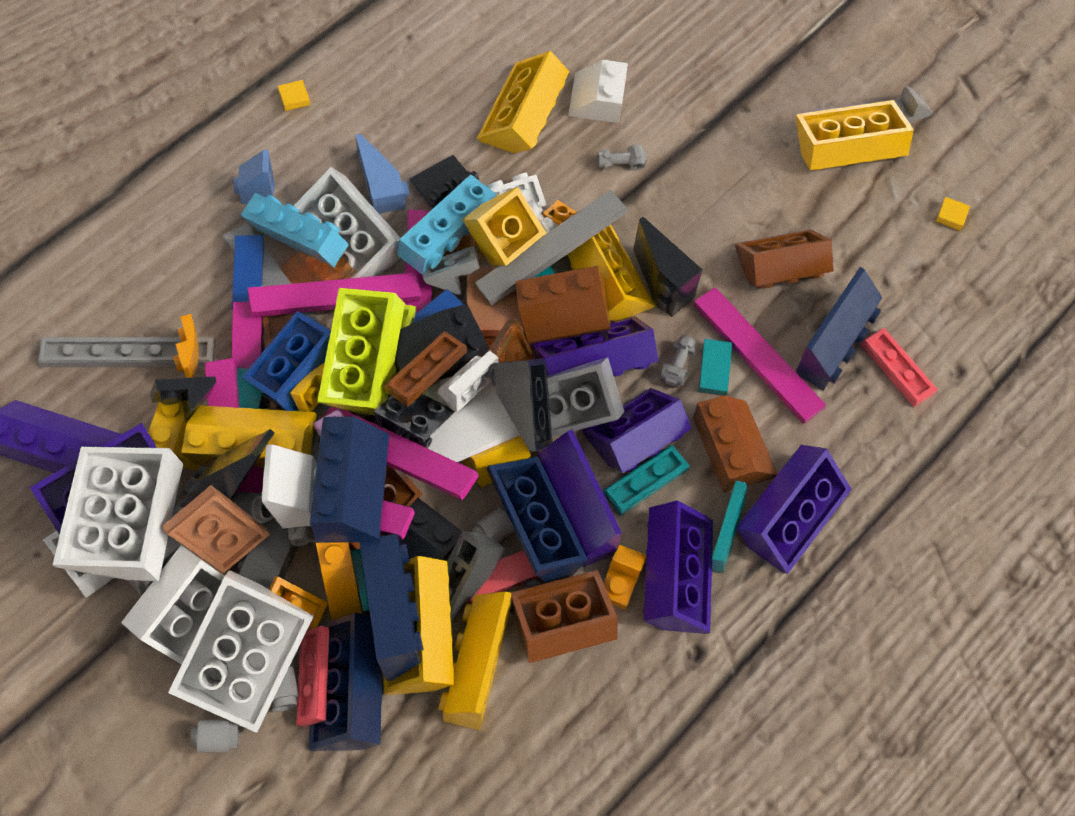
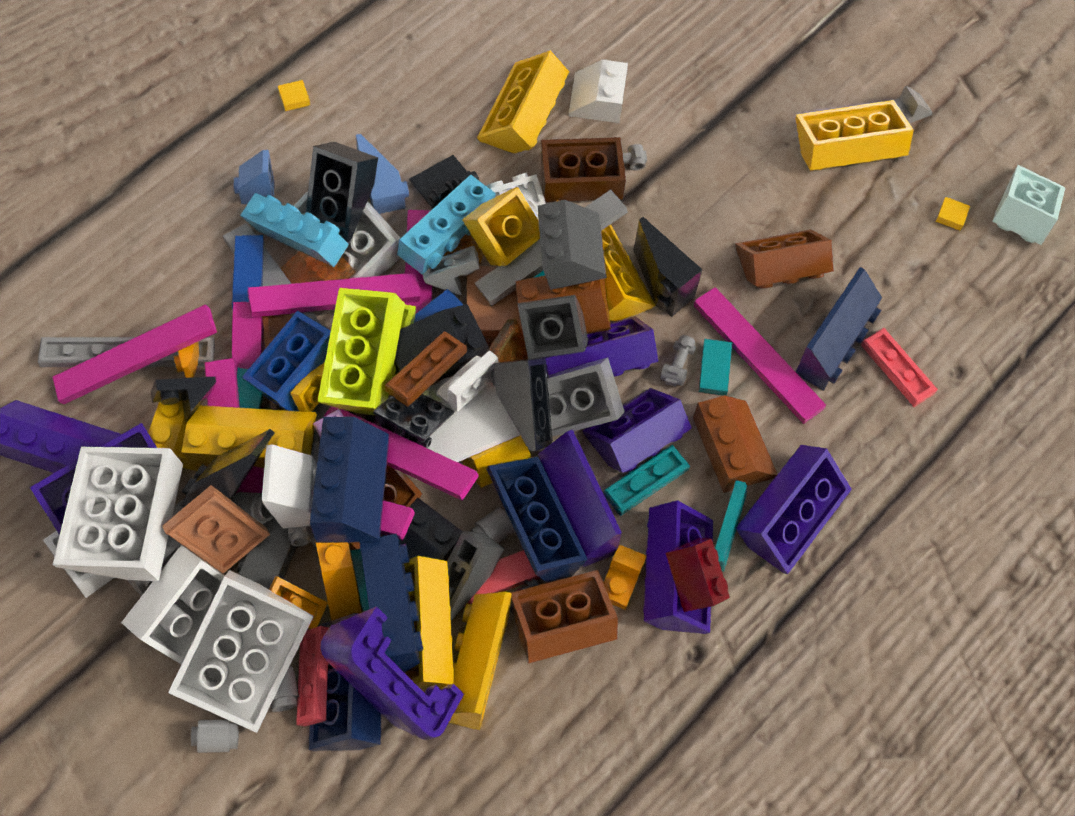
none -> dark pink tile [53,304,217,404]
none -> black slope [305,142,378,242]
none -> dark purple windscreen [320,606,464,740]
none -> dark grey slope [518,295,588,359]
none -> dark grey slope [538,200,607,290]
none -> reddish brown slope [541,137,626,202]
none -> dark red slope [665,538,730,612]
none -> light aqua slope [992,165,1065,245]

